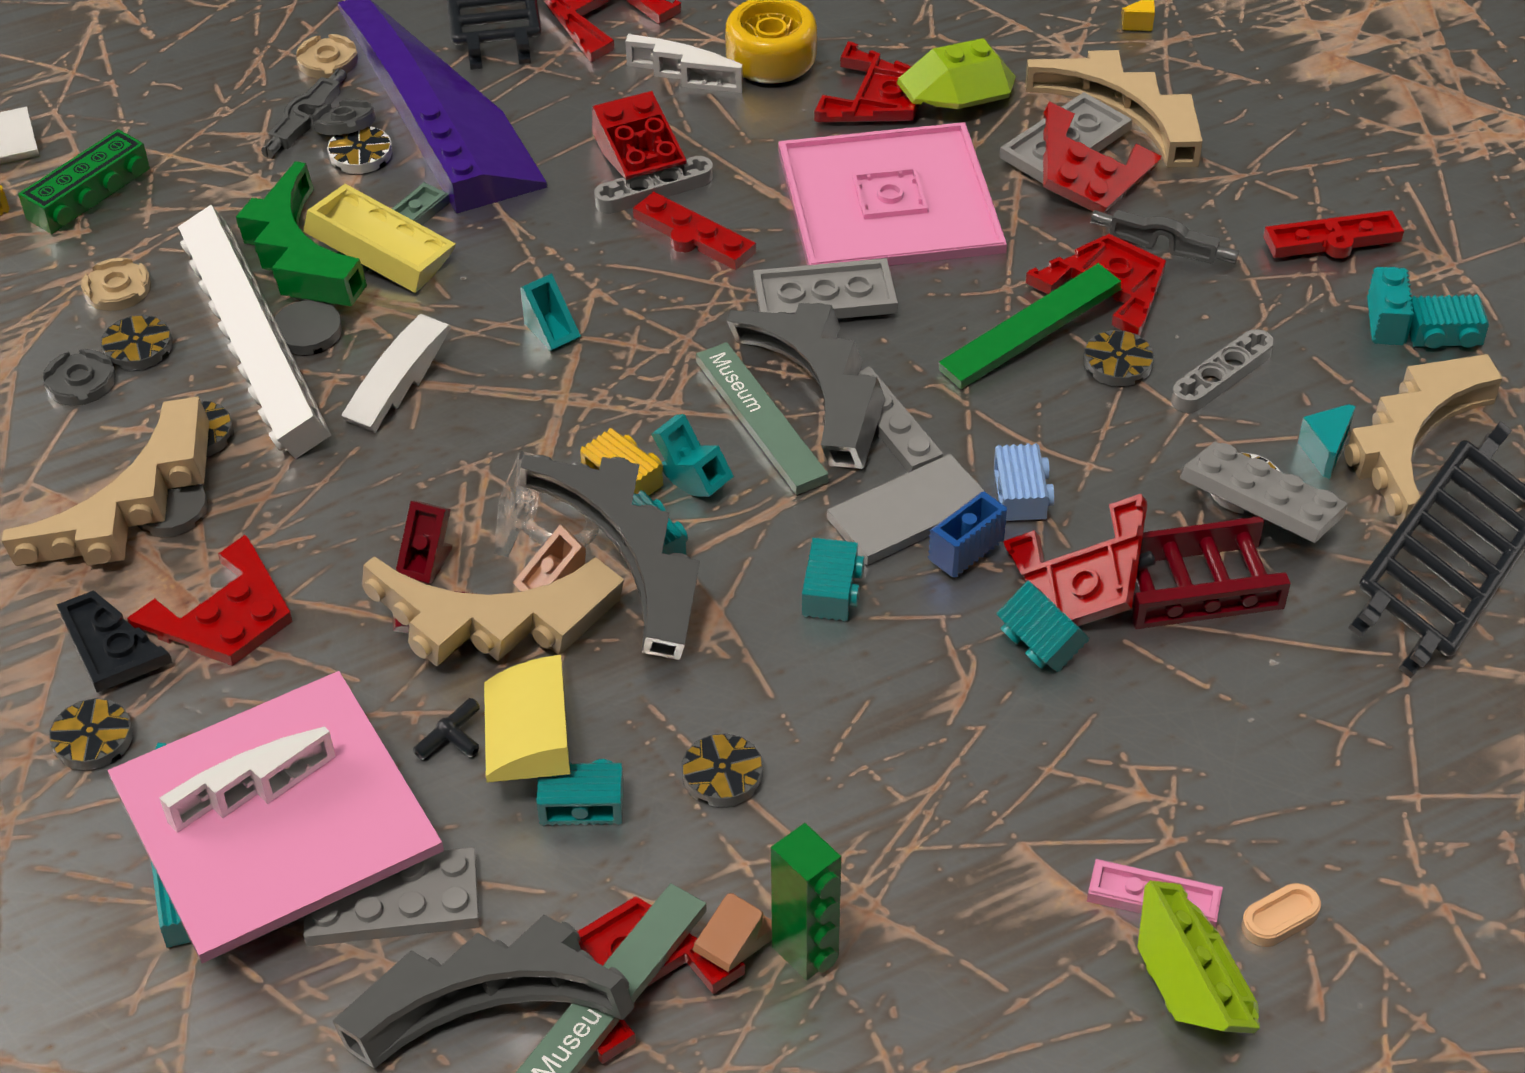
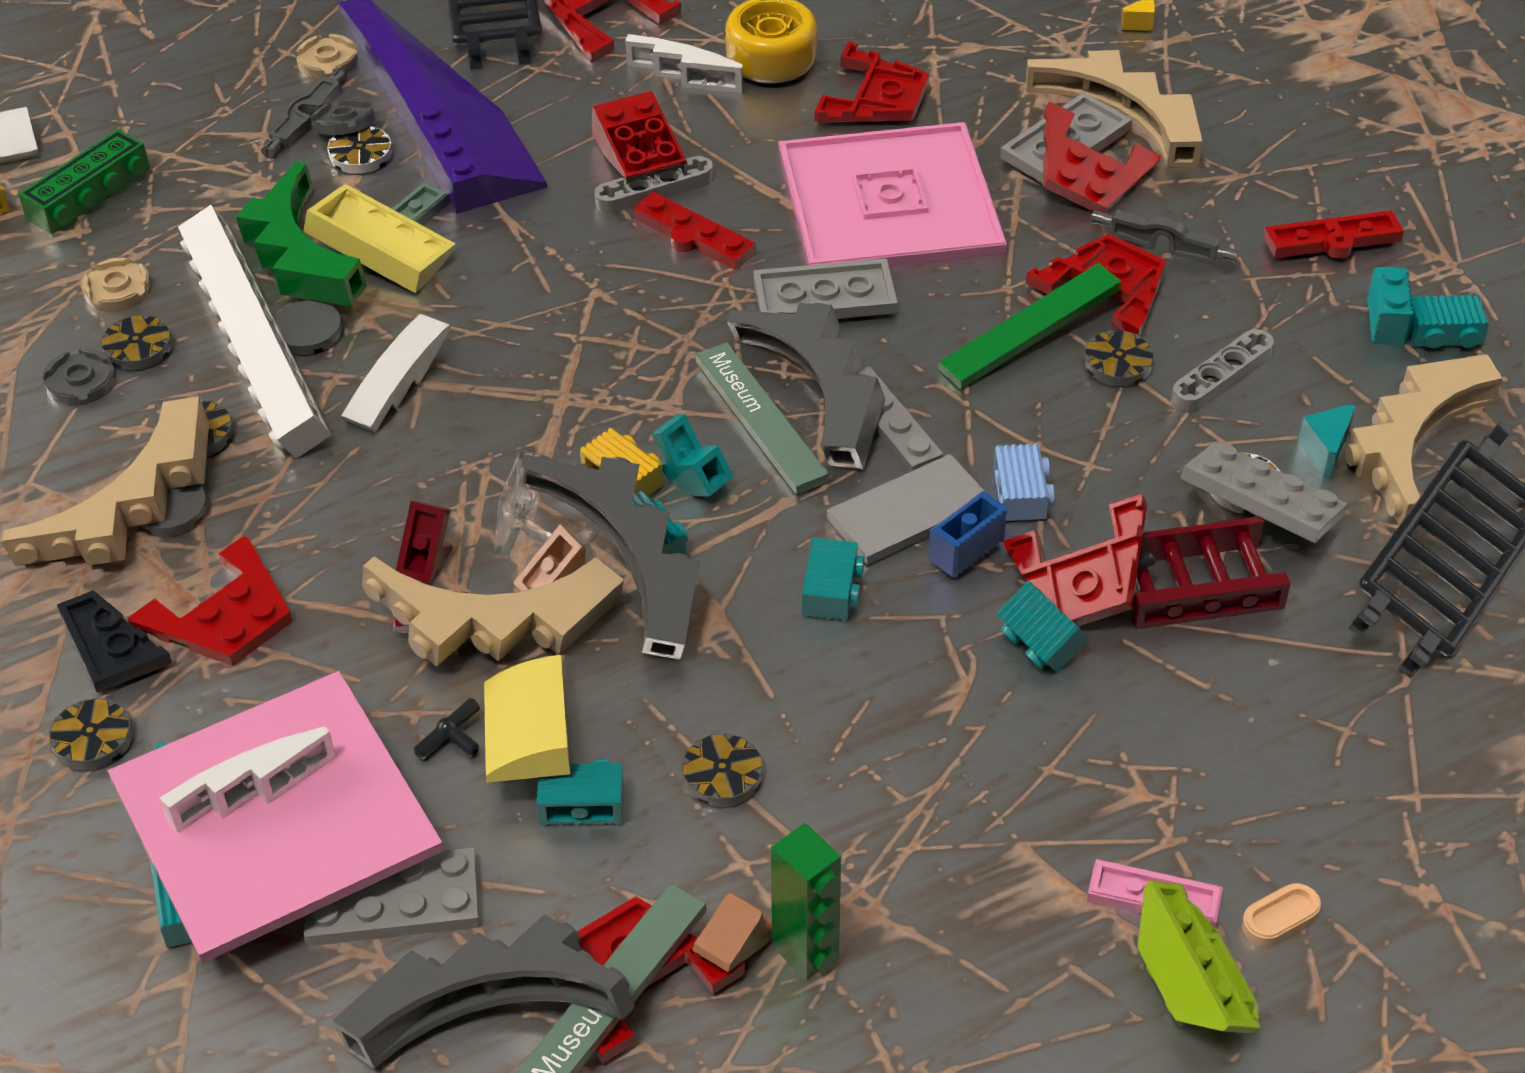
teal slope [520,273,581,351] -> none
lime wedge [897,38,1016,109] -> none

